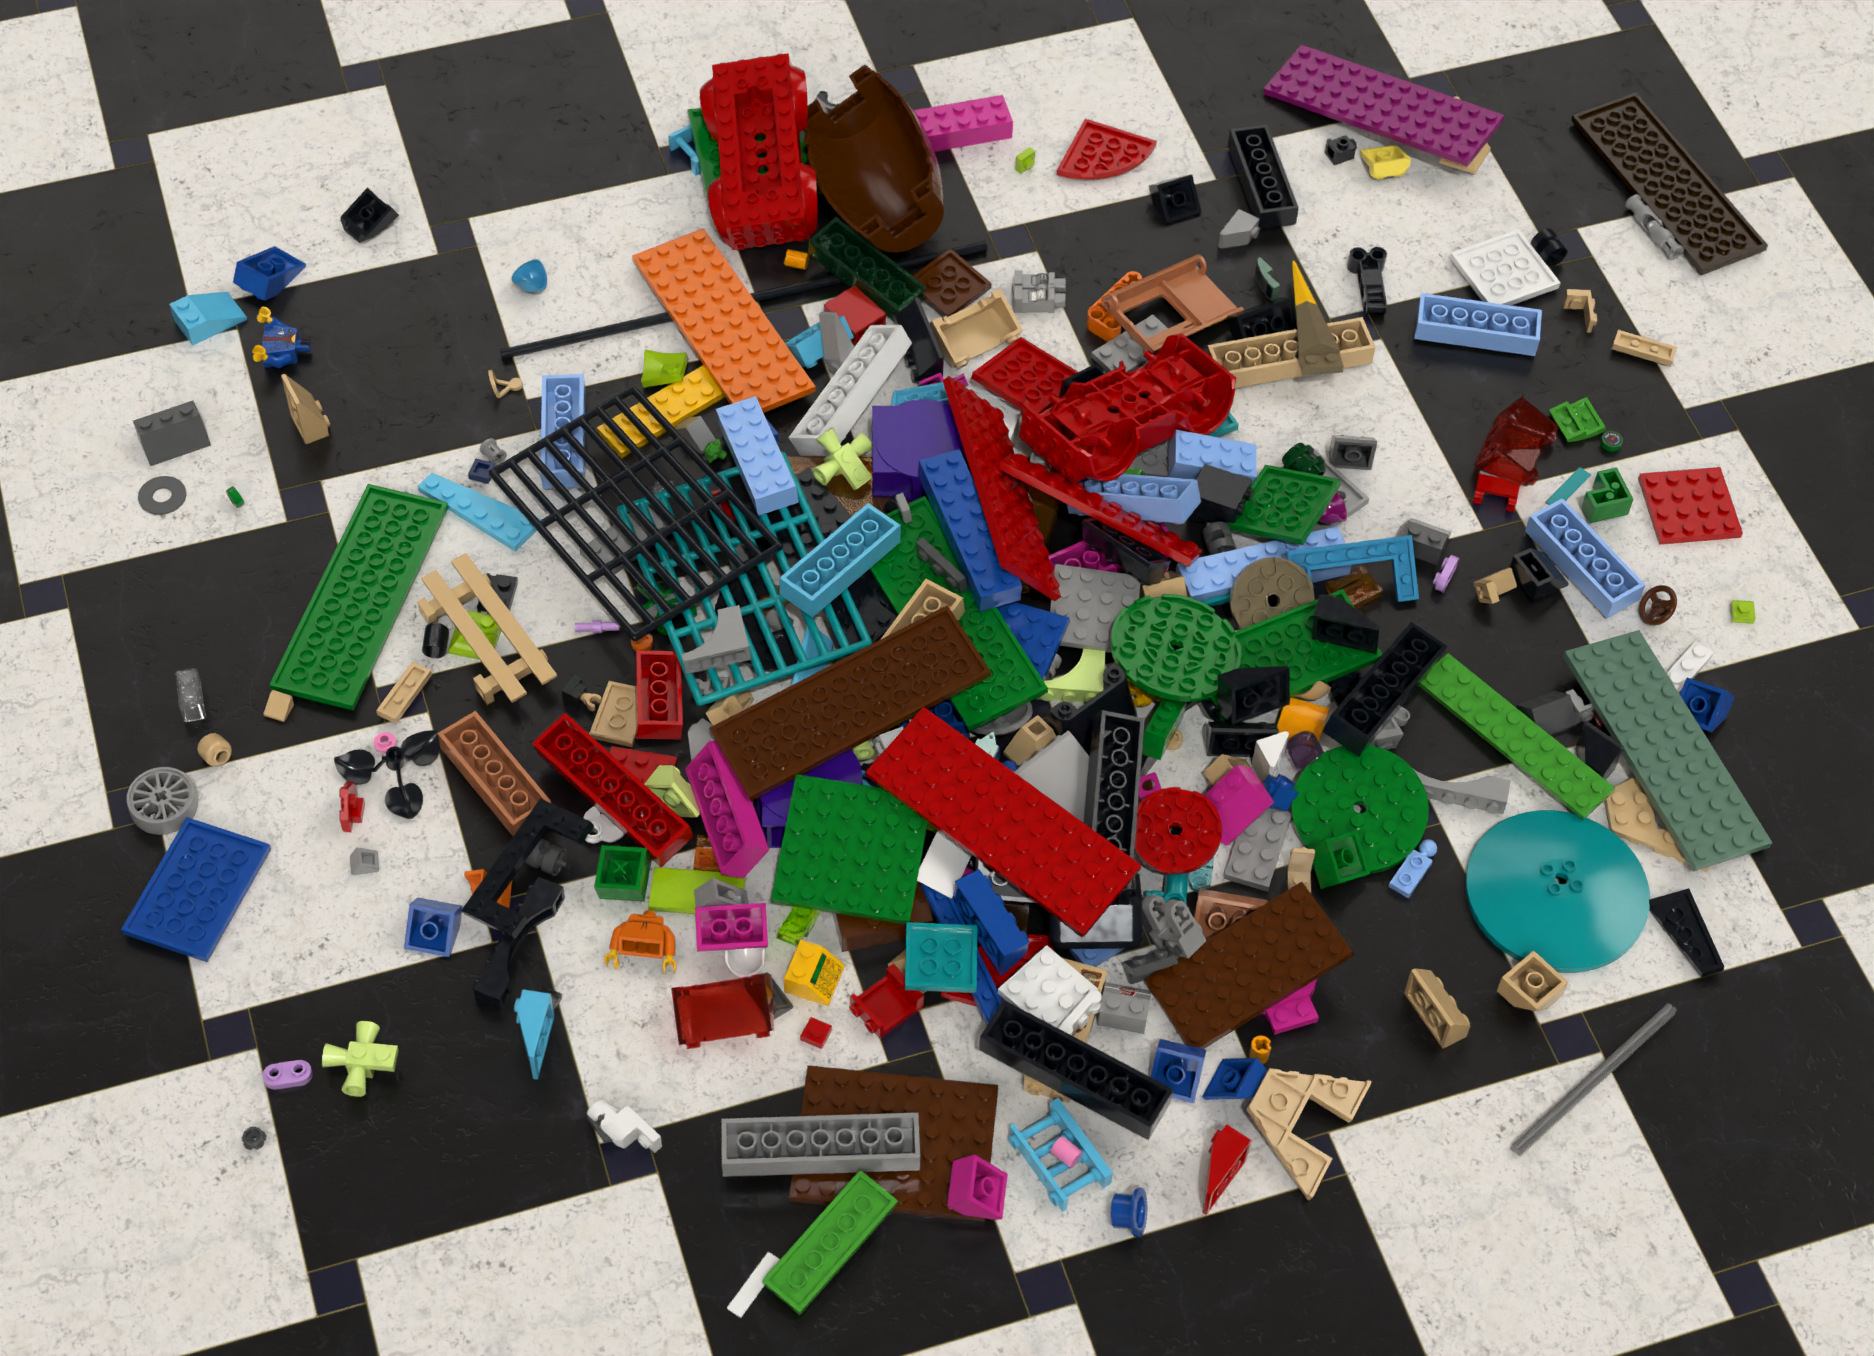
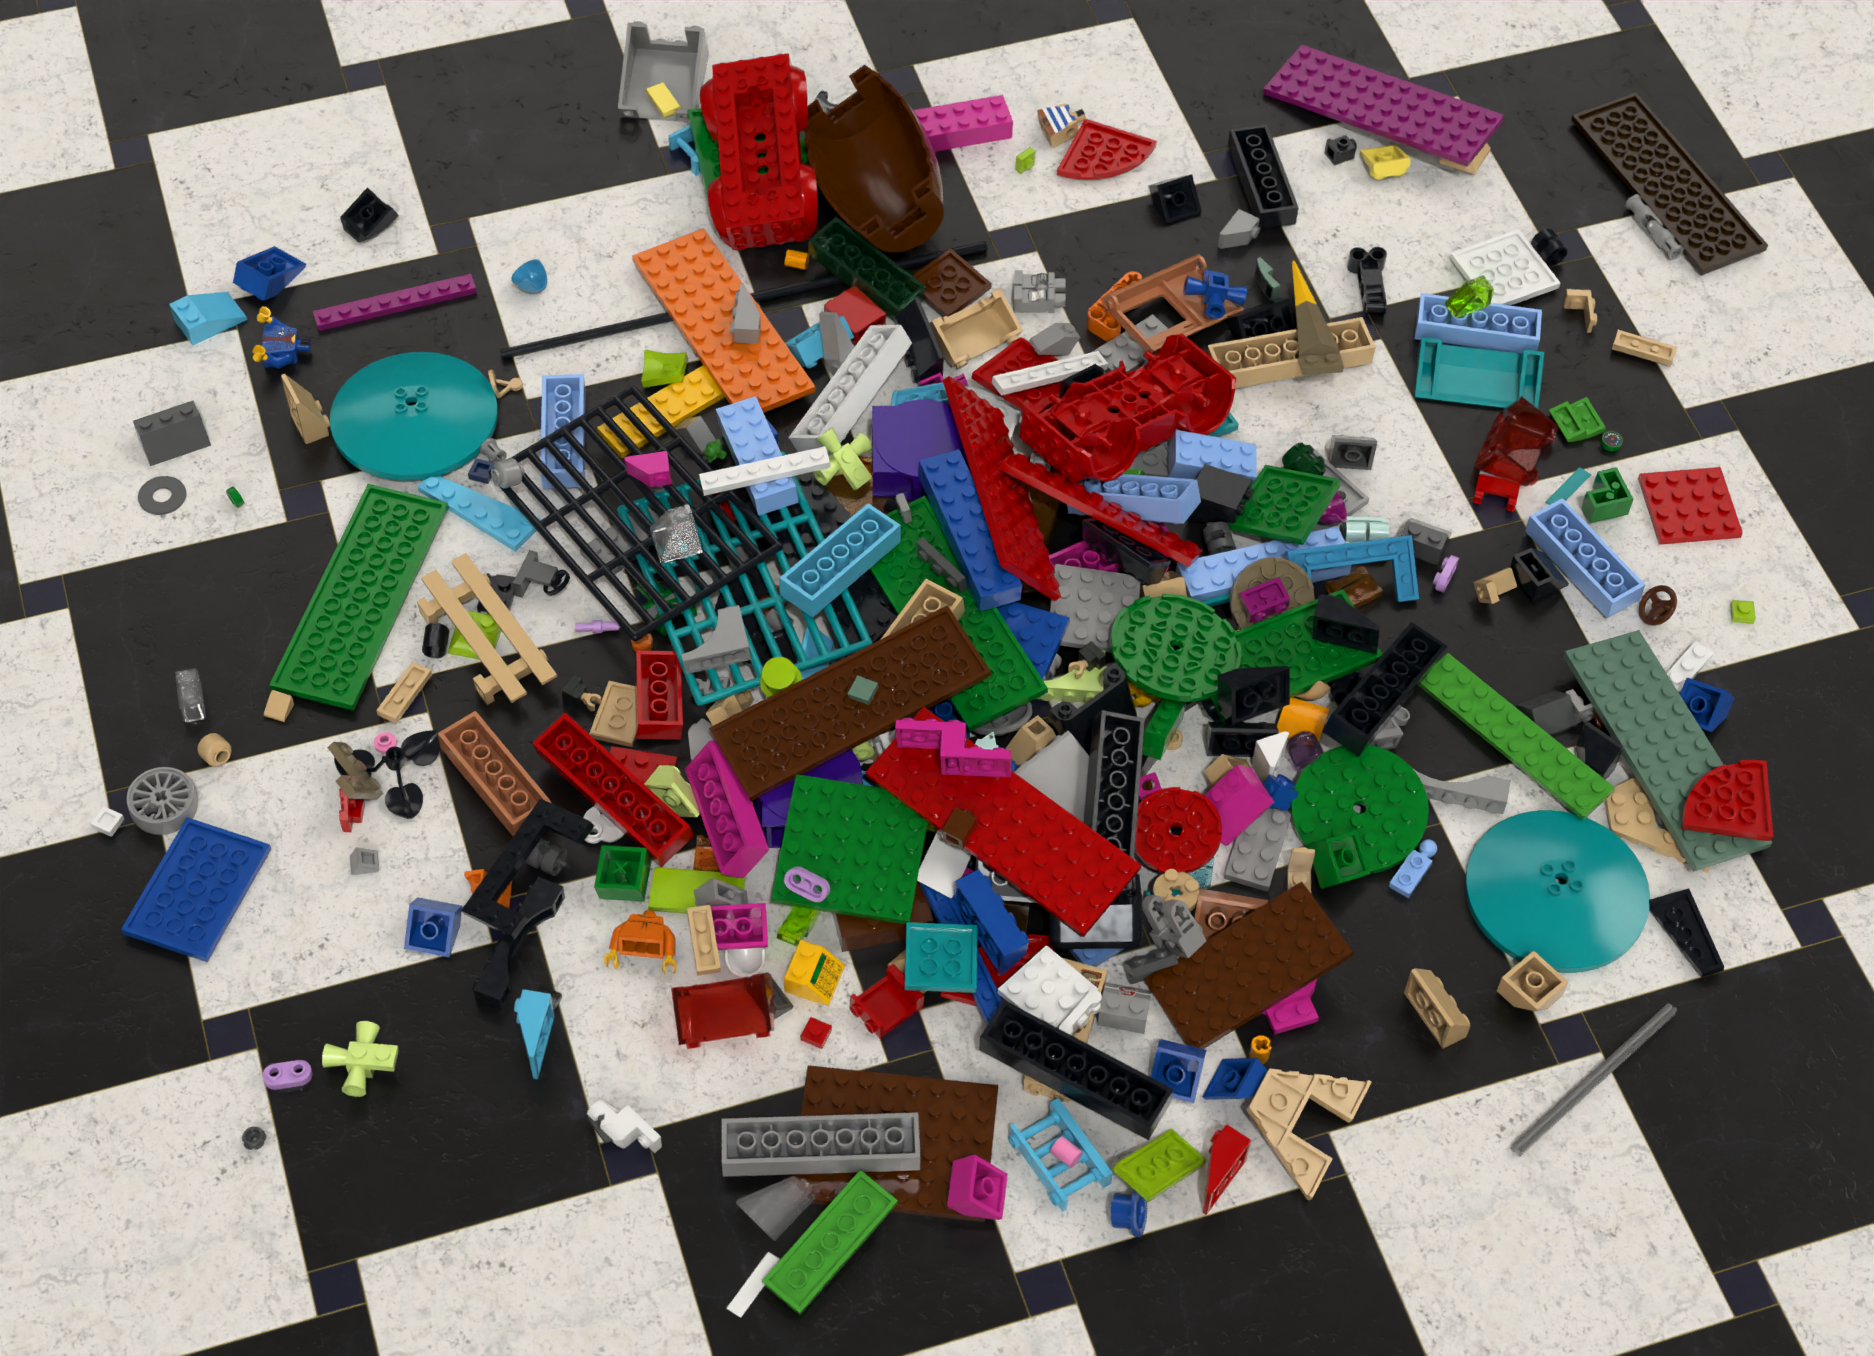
none -> white plate [90,806,125,837]
none -> magenta plate [313,273,477,331]
none -> dark tan plate [327,742,383,800]
none -> teal dish [330,352,498,481]
none -> light grey head [491,458,525,489]
none -> dark grey piece [513,550,570,598]
none -> light grey windscreen [618,21,709,122]
none -> dark pink slope [624,451,672,487]
none -> light yellow tile [646,82,681,118]
none -> clear slope [650,504,703,564]
none -> tan plate [687,905,721,976]
none -> white plate [699,446,831,496]
none -> light grey slope [730,283,761,344]
none -> clear slope [736,1176,816,1241]
none -> lime piece [760,657,802,698]
none -> lavender plate [784,867,830,902]
none -> sand green tile [848,675,879,705]
none -> dark pink bracket [895,718,1011,777]
none -> reddish brown brick [942,808,977,849]
none -> white plate [991,351,1108,395]
none -> light grey slope [1029,323,1080,355]
none -> torso [1037,103,1086,148]
none -> pearl dark grey piece [1068,641,1106,679]
none -> lime tile [1112,1129,1207,1202]
none -> tan plate [1153,869,1199,915]
none -> blue brick [1183,270,1247,319]
none -> magenta bracket [1239,577,1290,623]
none -> light aqua plate [1343,516,1389,543]
none -> teal slope [1414,337,1545,412]
none -> clear neon green slope [1445,275,1494,318]
none -> red plate [1681,760,1773,841]

